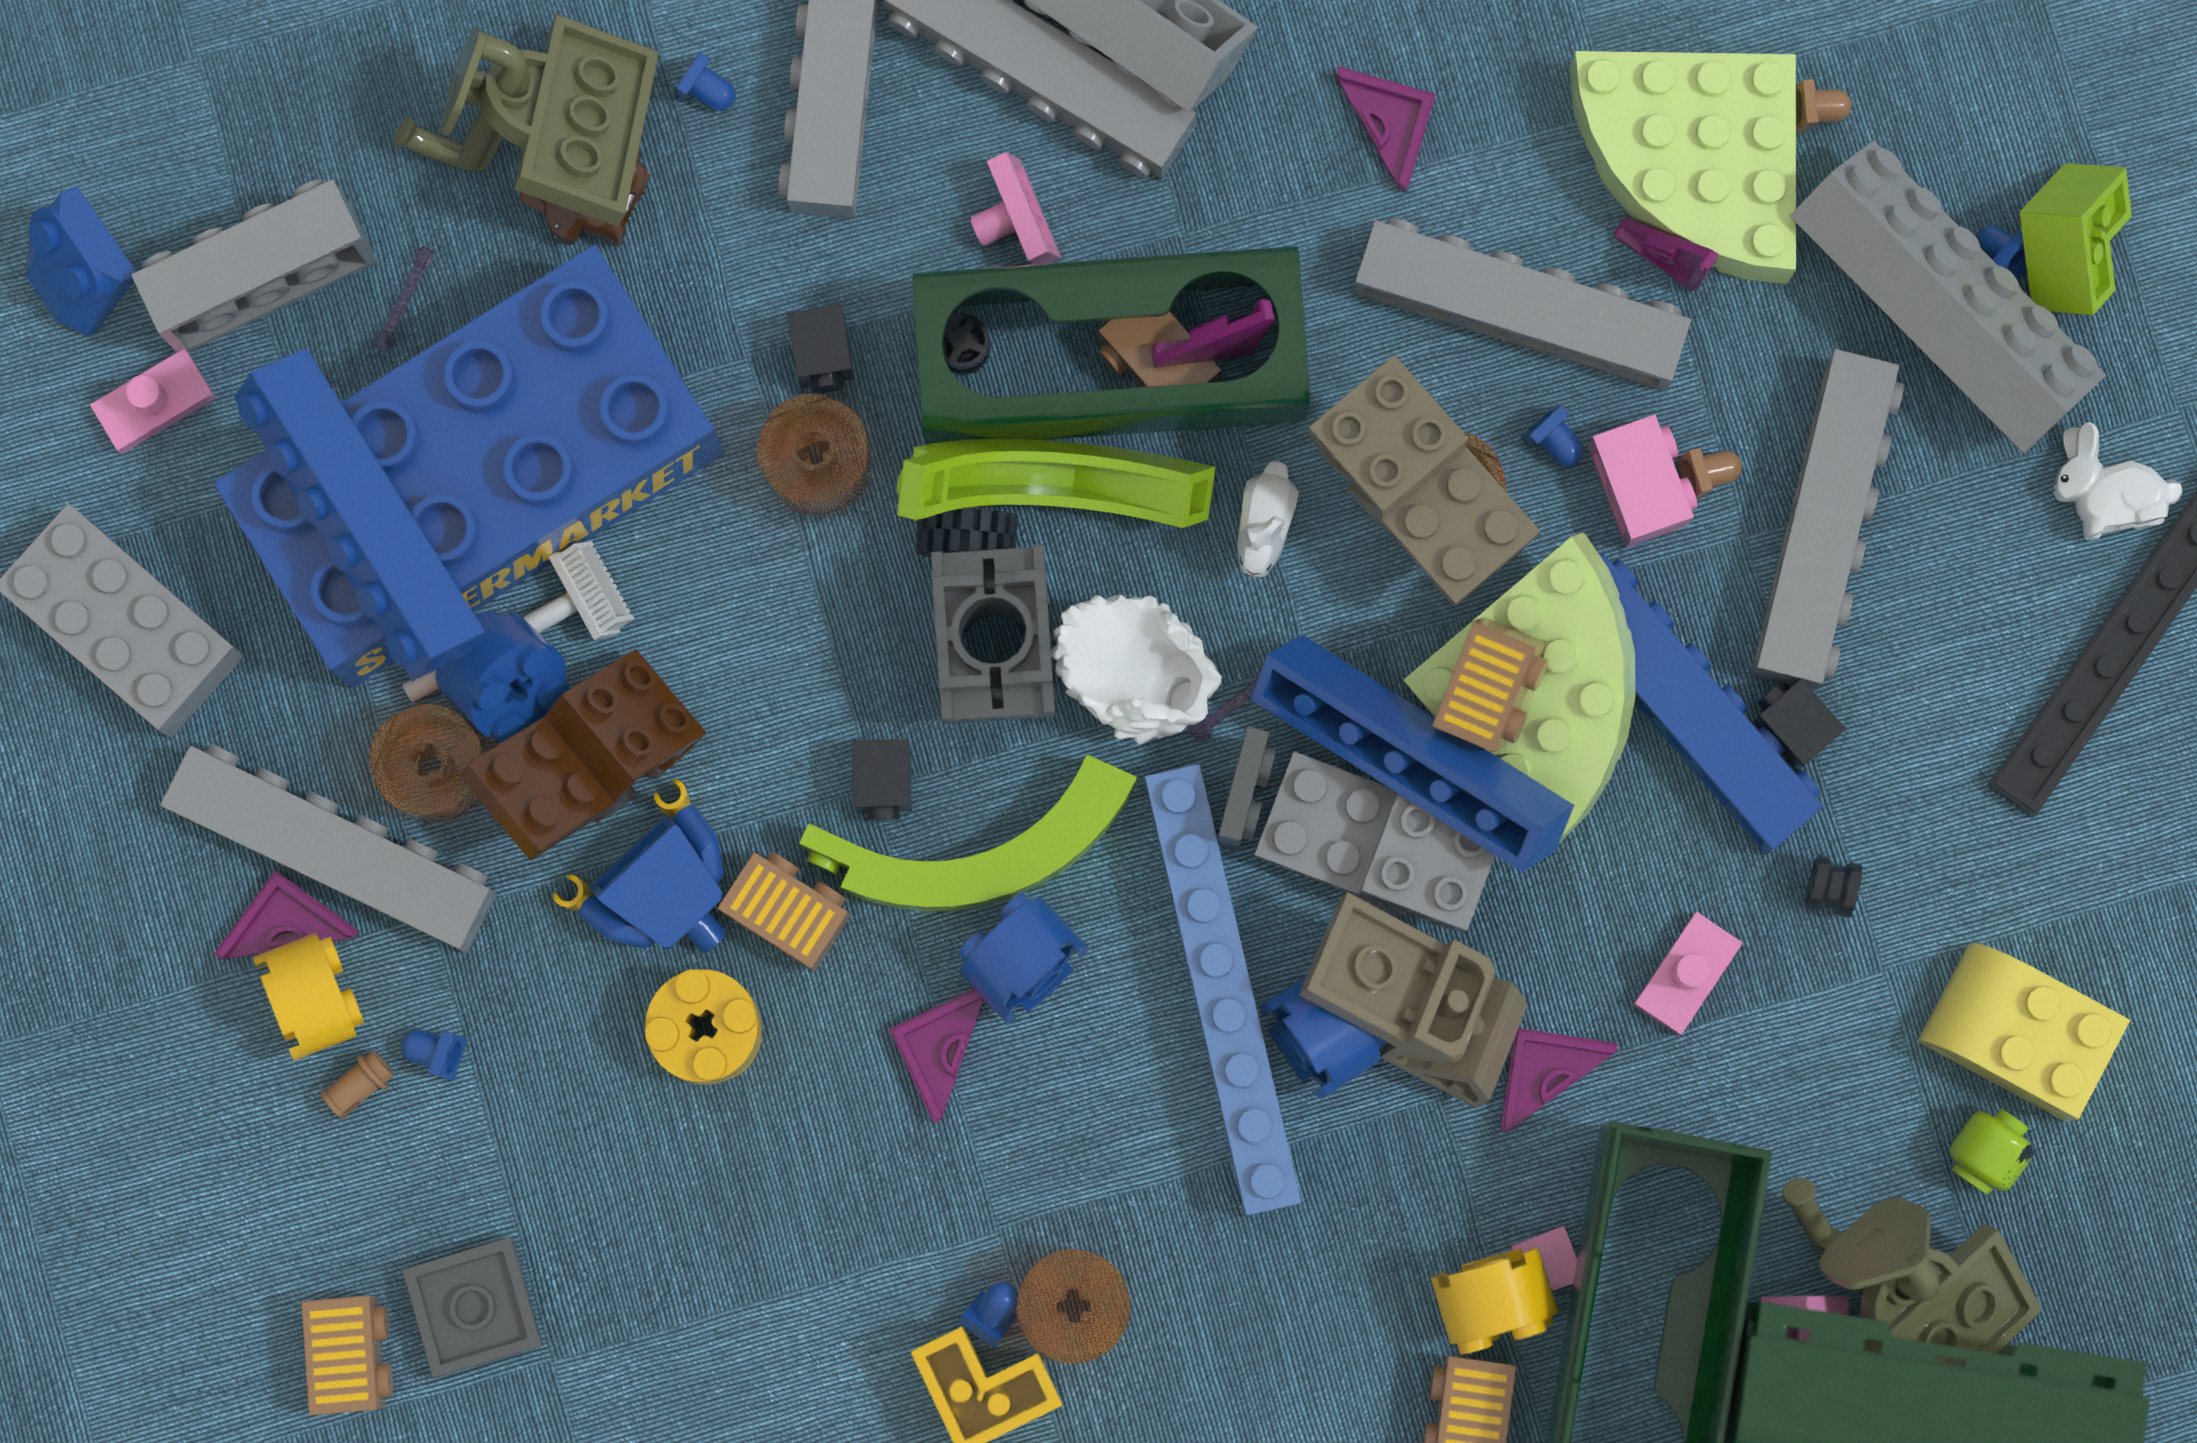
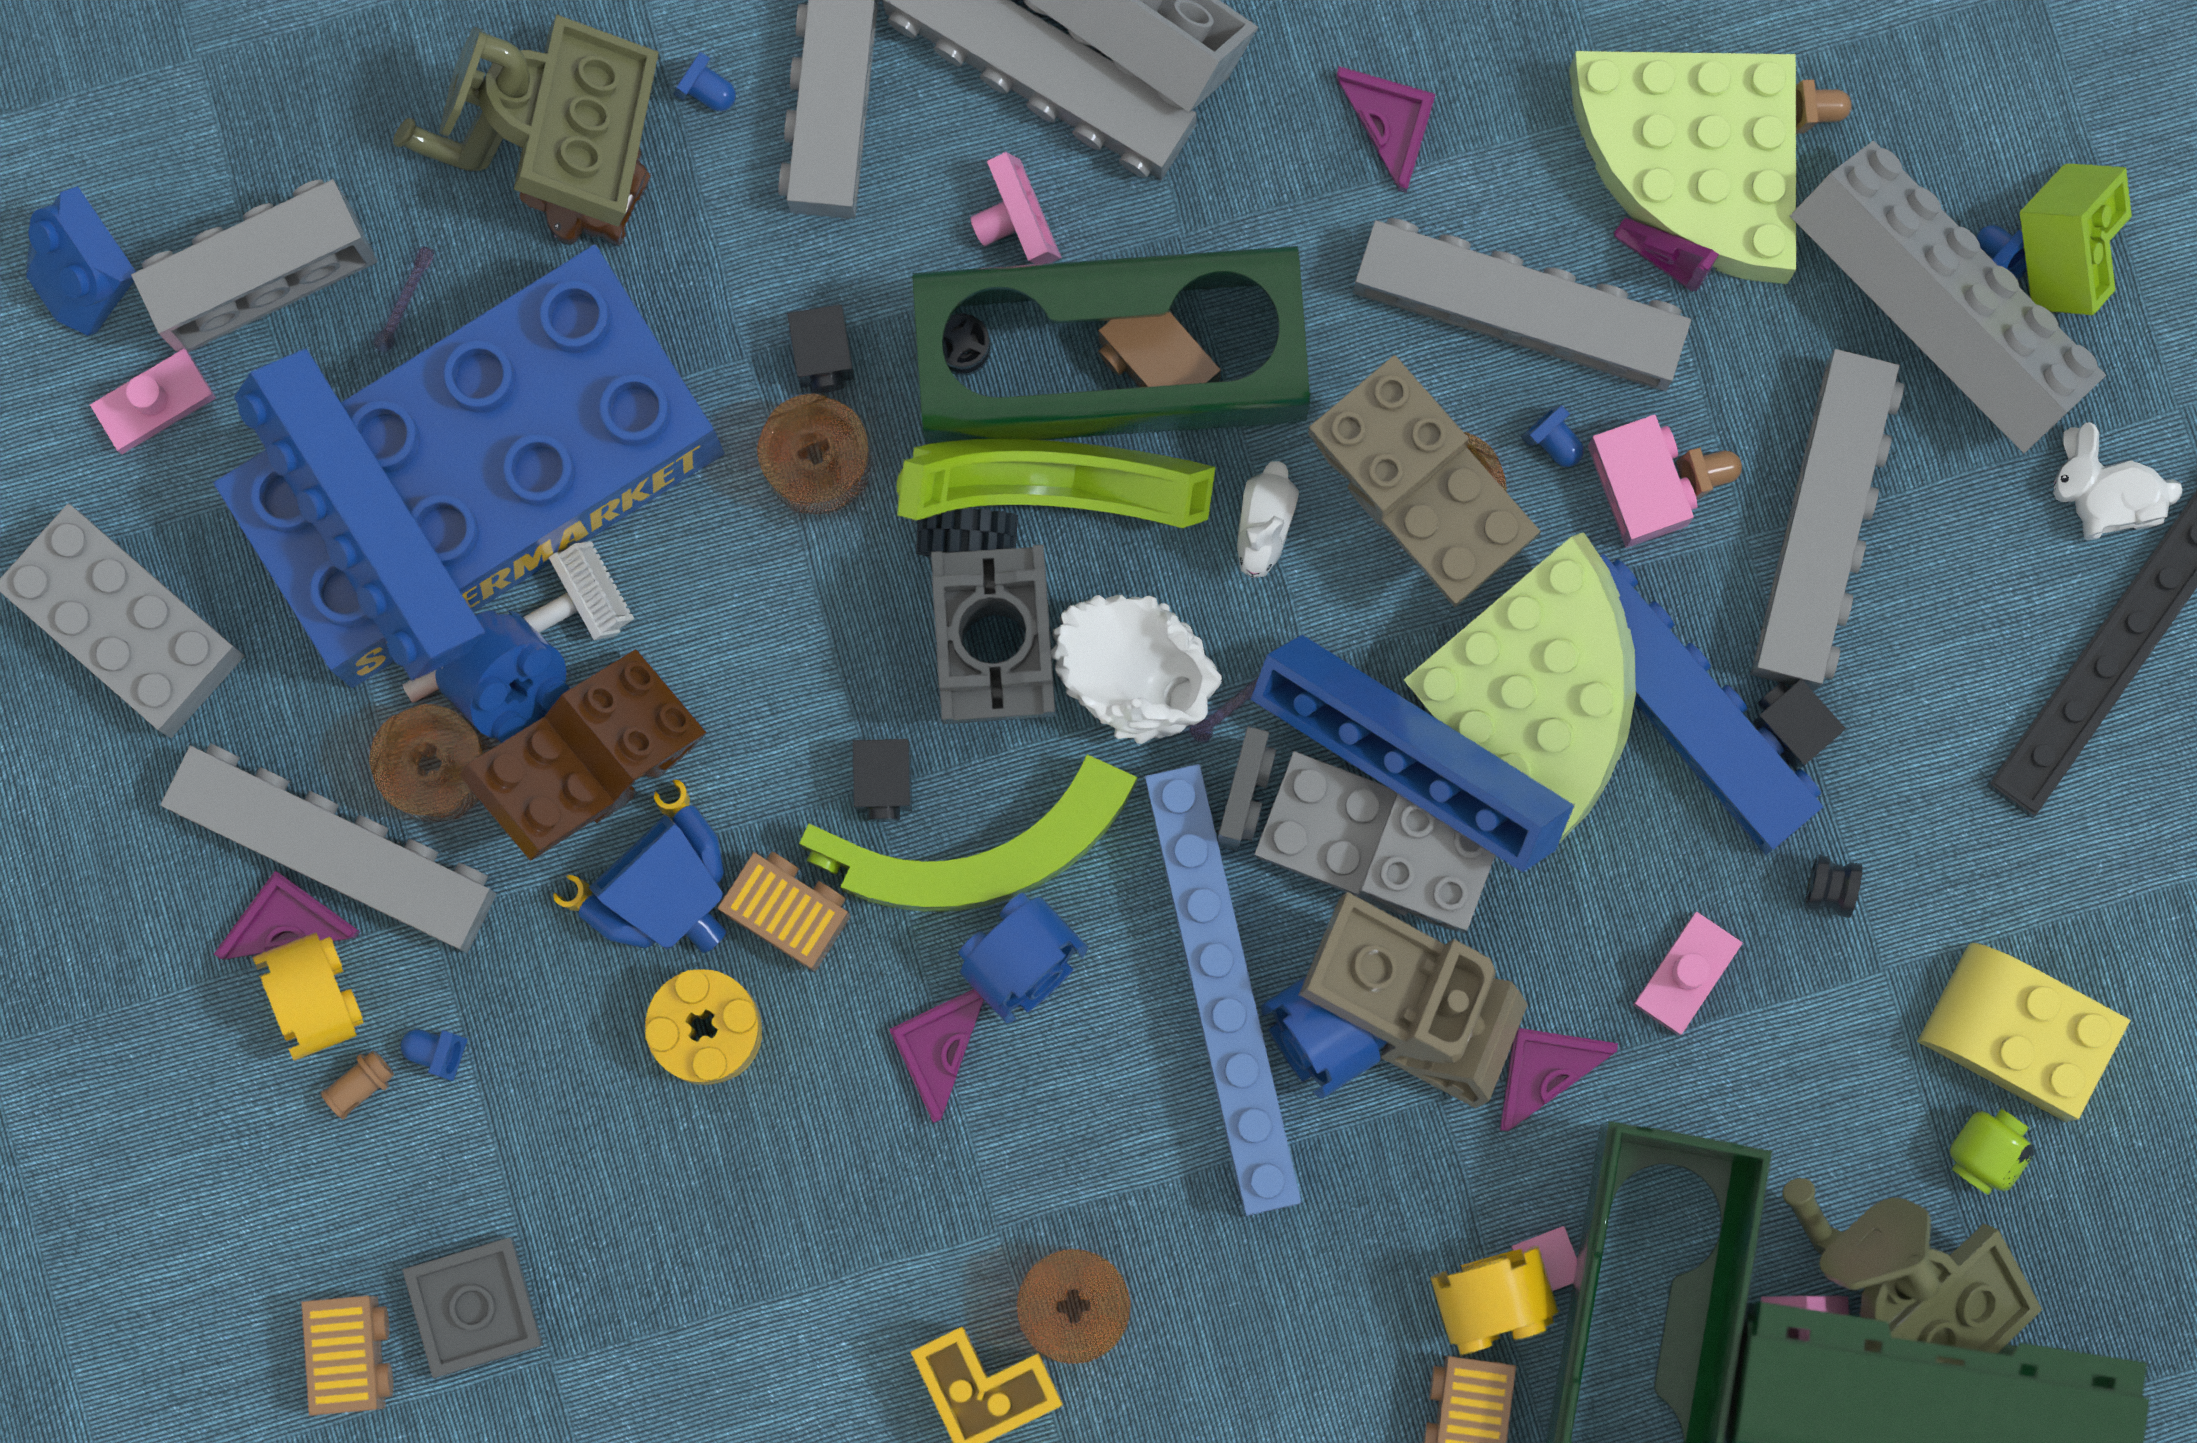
blue piece [958,1282,1019,1349] -> none
magenta tile [1151,299,1274,368] -> none
medium nougat brick [1432,617,1548,752] -> none

